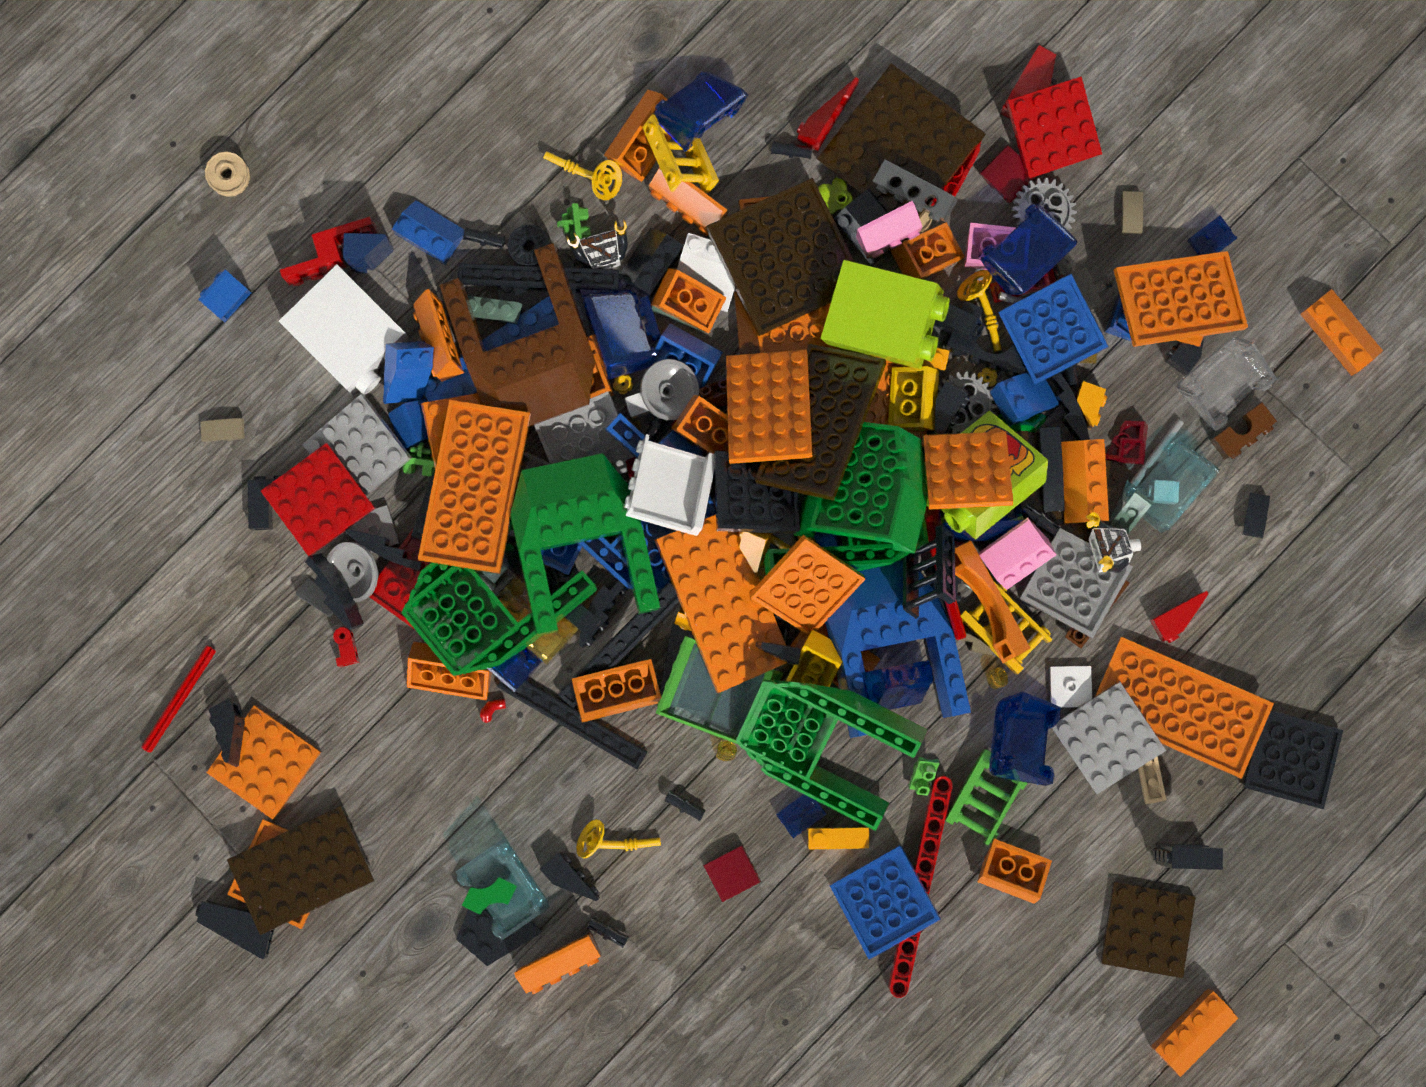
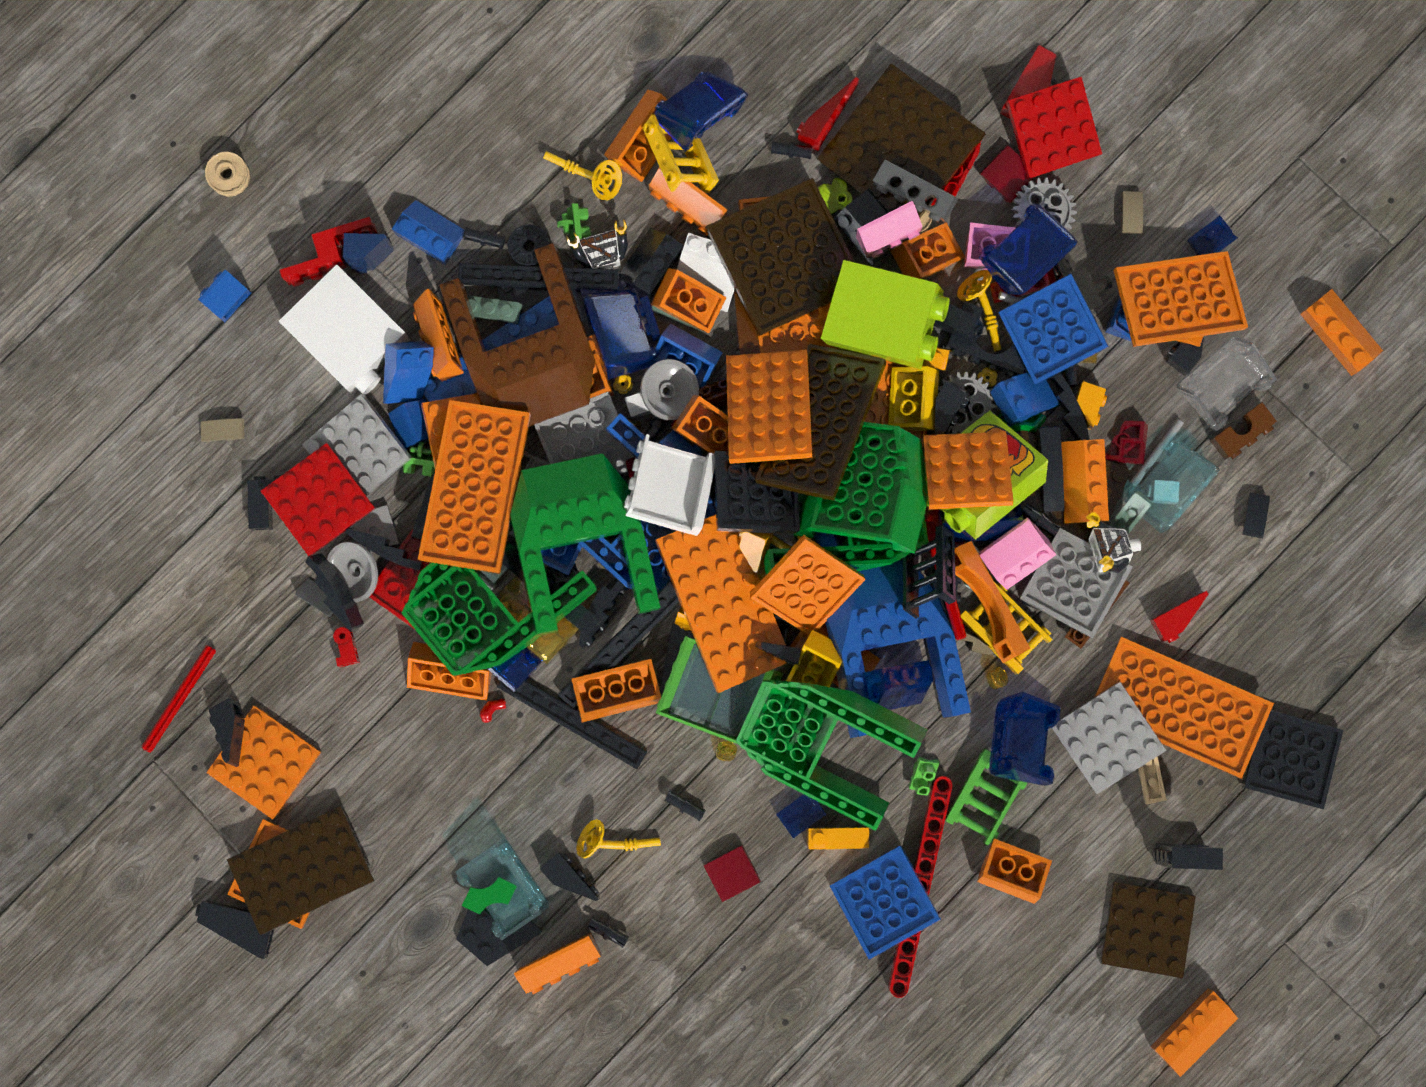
white plate [1049,666,1092,708] -> none

